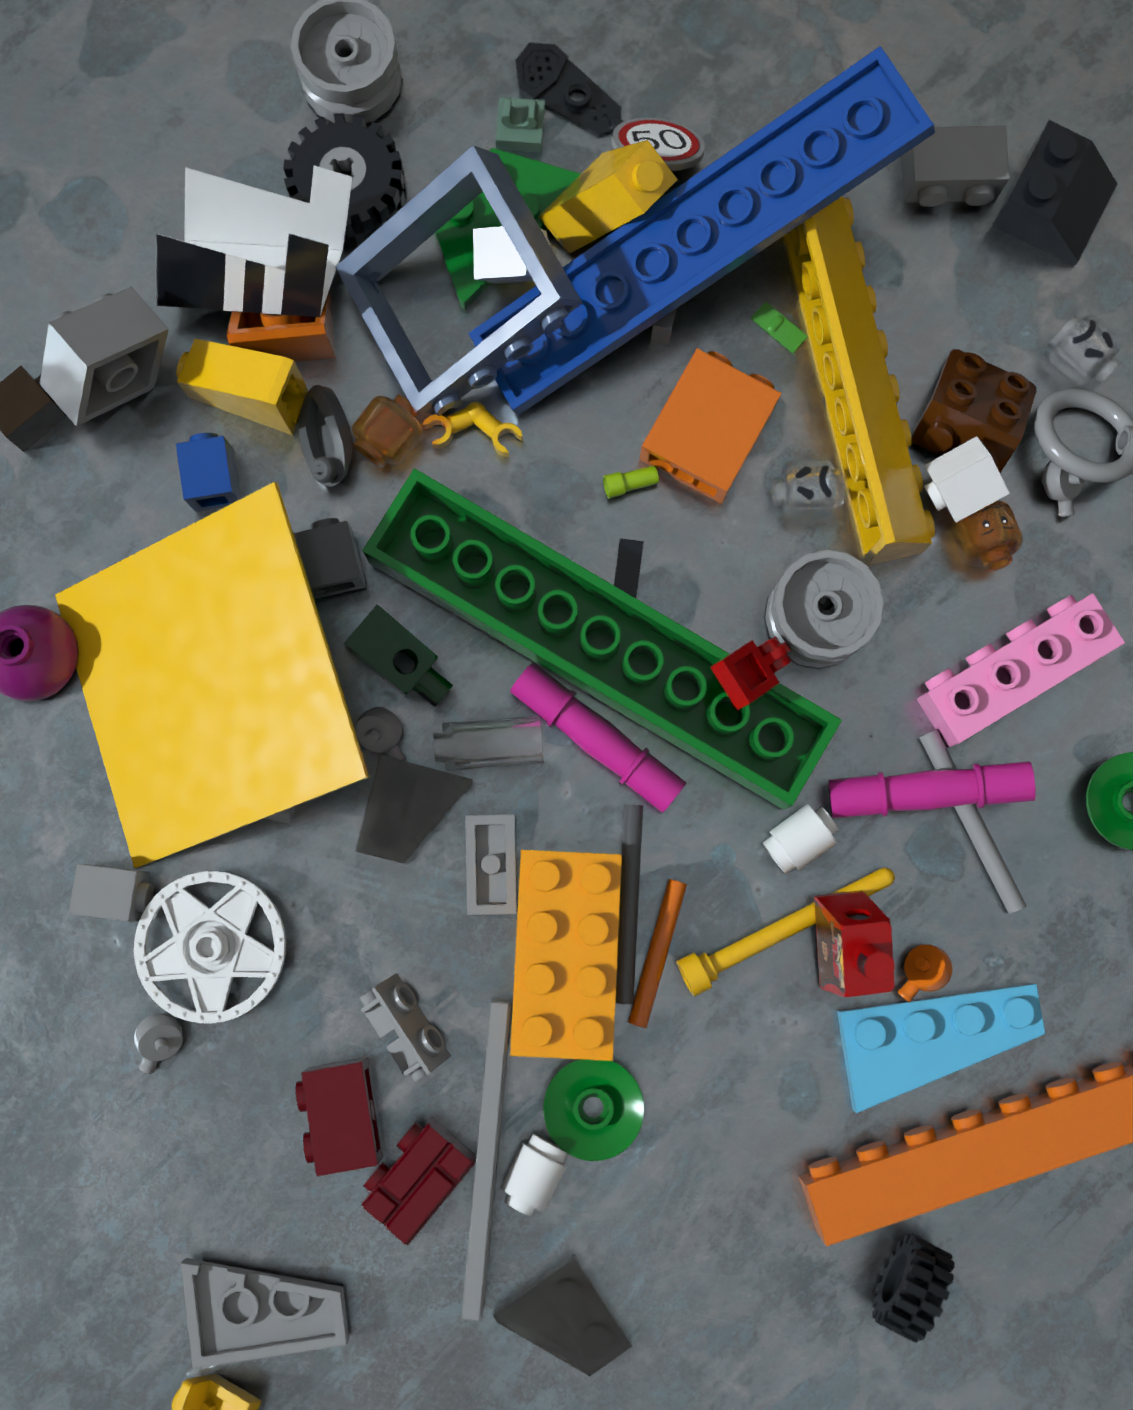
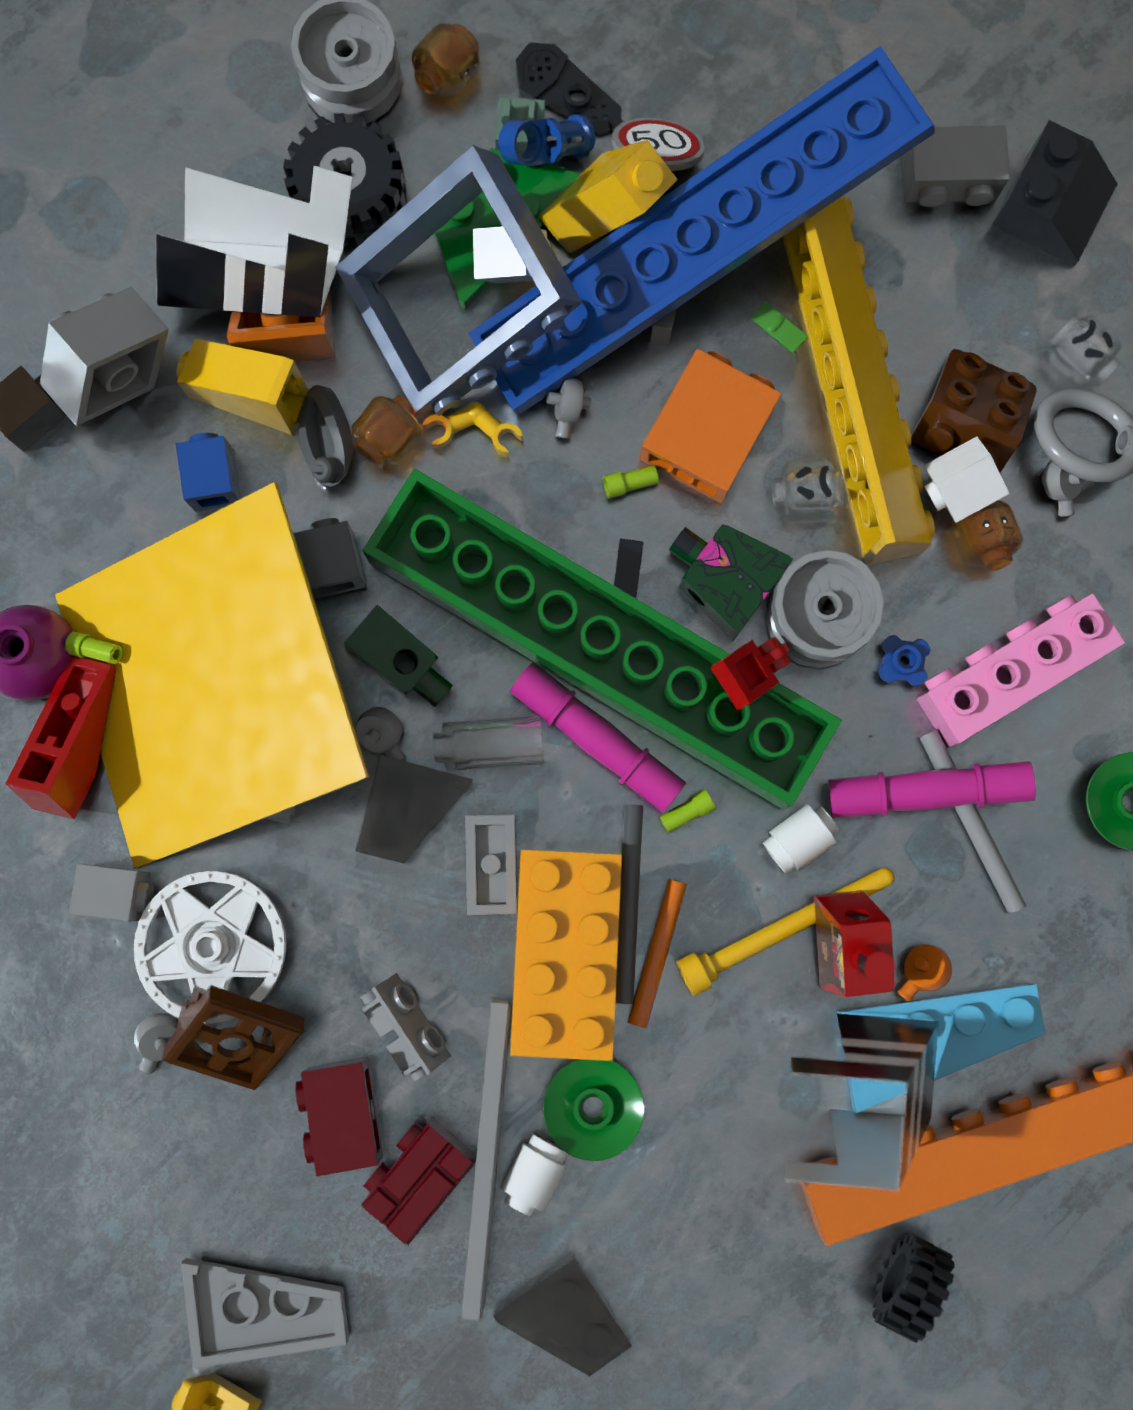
none -> red slope [5,656,116,820]
none -> lime piece [65,631,123,664]
none -> reddish brown piece [162,985,304,1090]
none -> clear orange head [411,23,480,97]
none -> blue connector [498,114,596,166]
none -> light grey piece [547,378,591,438]
none -> lime piece [659,788,716,834]
none -> dark green torso [669,524,793,641]
none -> sticker [783,1013,939,1190]
none -> blue plate [879,635,930,686]

